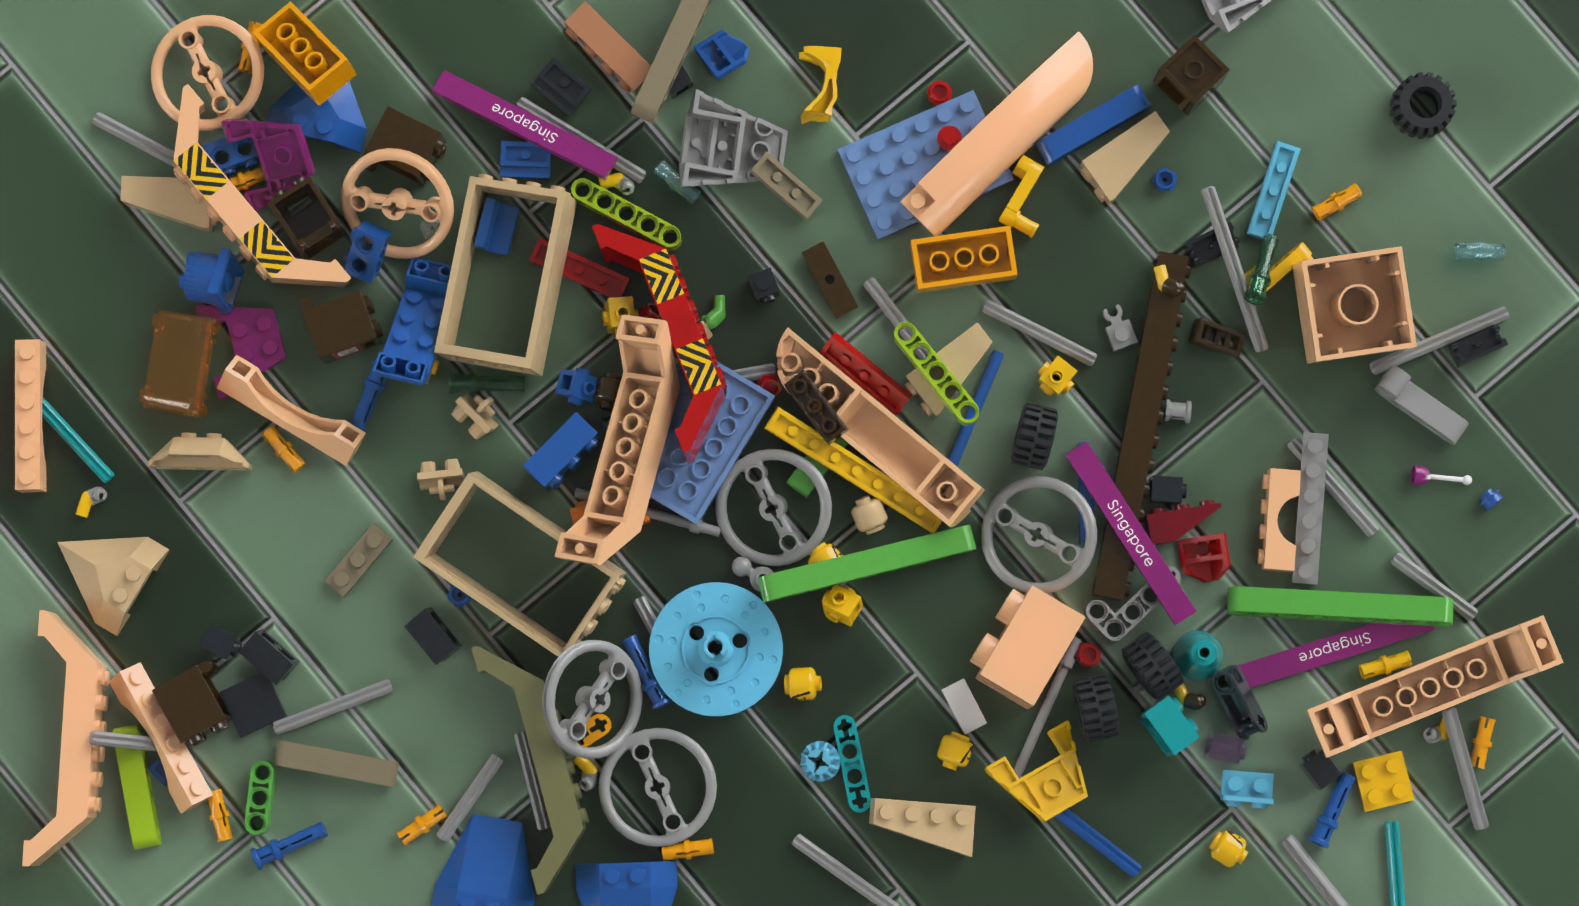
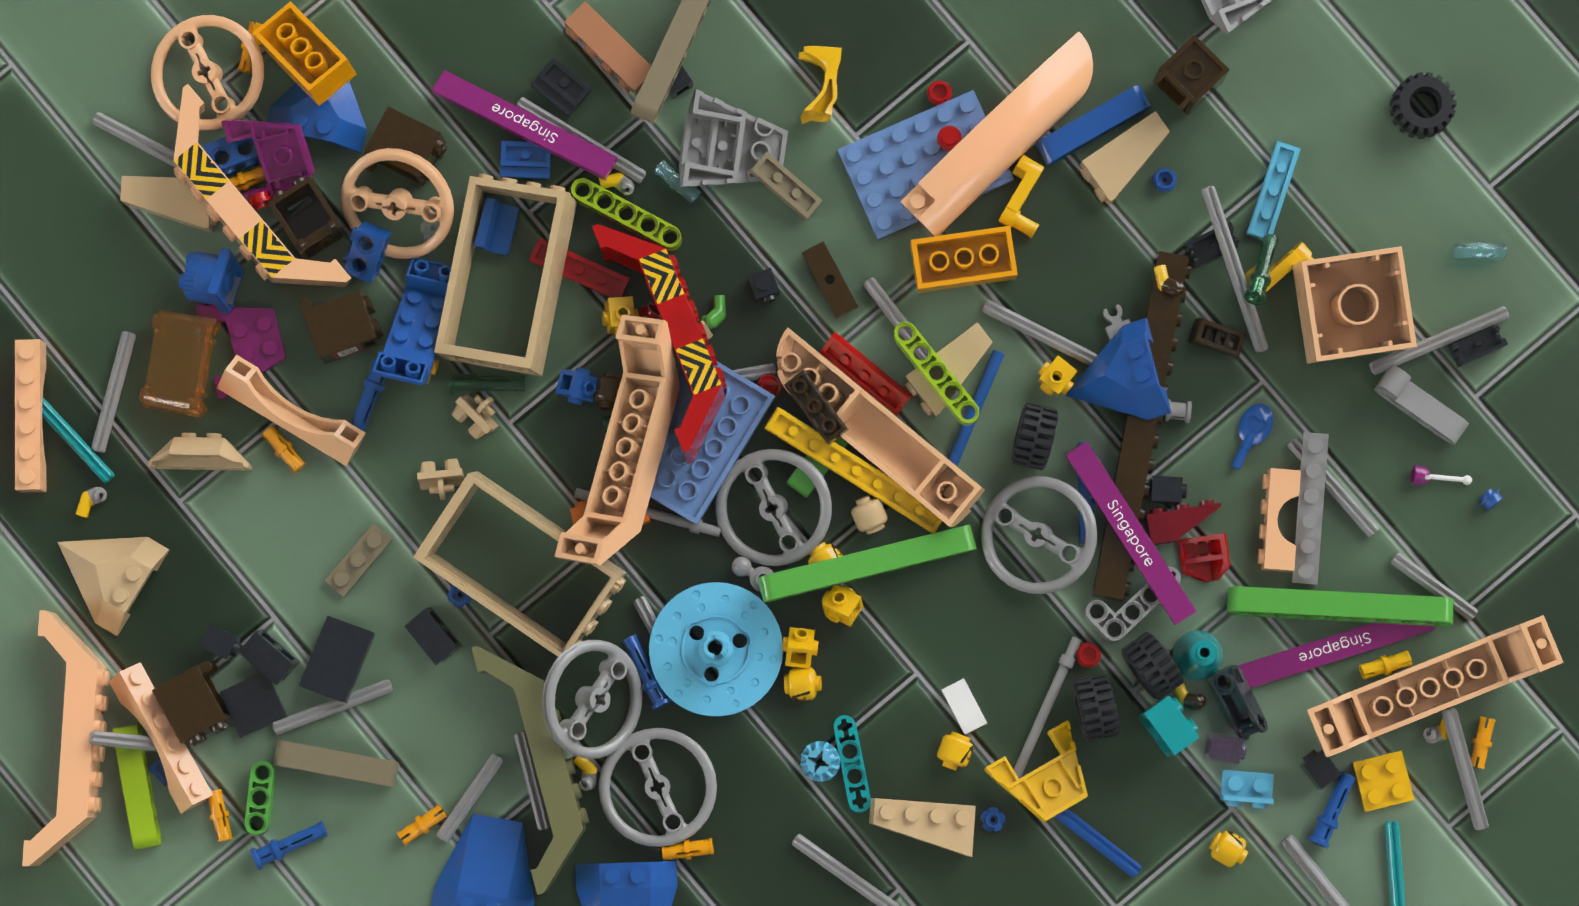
blue brick [523,412,600,491] -> none
light orange beam [572,714,612,747] -> none
blue slope [694,30,750,80] -> none
light nougat brick [969,585,1086,709] -> none
light orange pin [1311,183,1363,221] -> none
none -> light grey axle [91,331,136,453]
none -> red plate [248,191,271,211]
none -> black tile [299,616,375,704]
none -> yellow brick [782,627,819,669]
none -> blue plate [980,807,1005,832]
none -> blue wedge [1065,318,1172,420]
none -> blue piece [1231,404,1273,470]

